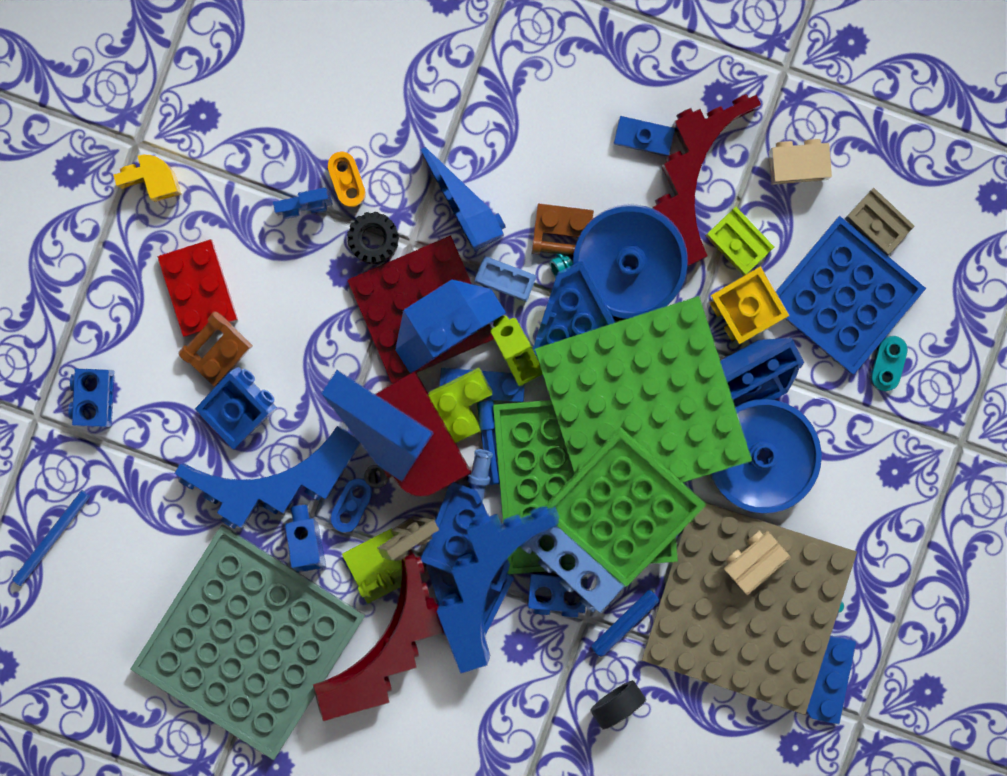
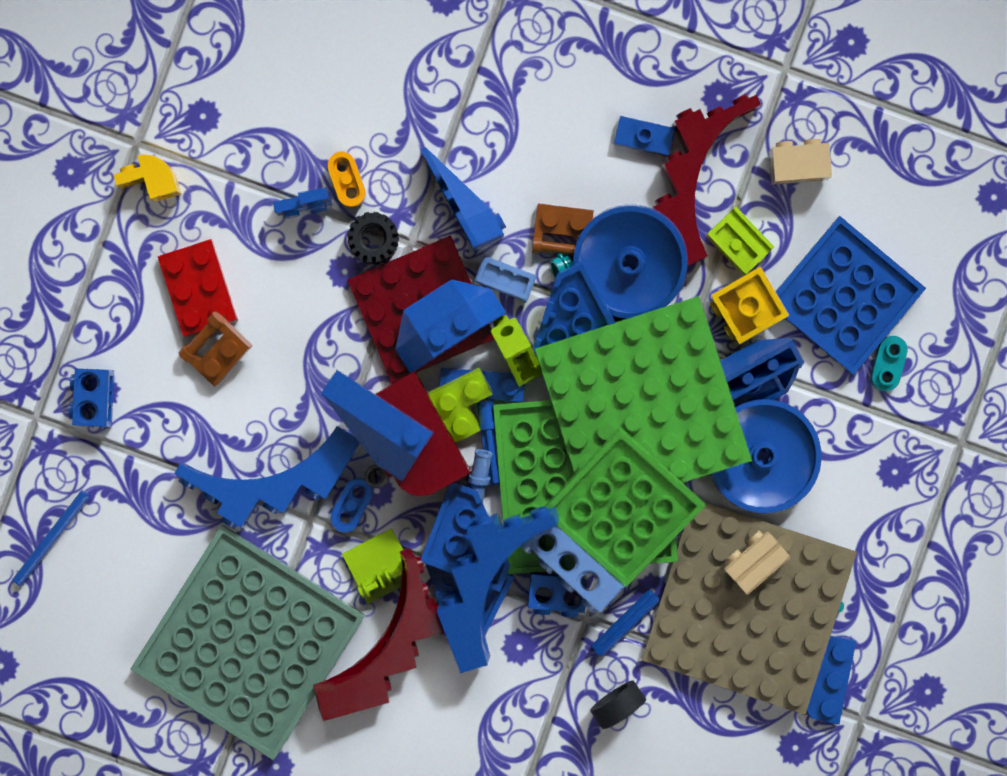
blue plate [195,367,277,450] -> none
blue torso [285,505,327,573] -> none
dark tan plate [377,516,439,561] -> none
dark tan plate [844,188,915,256] -> none

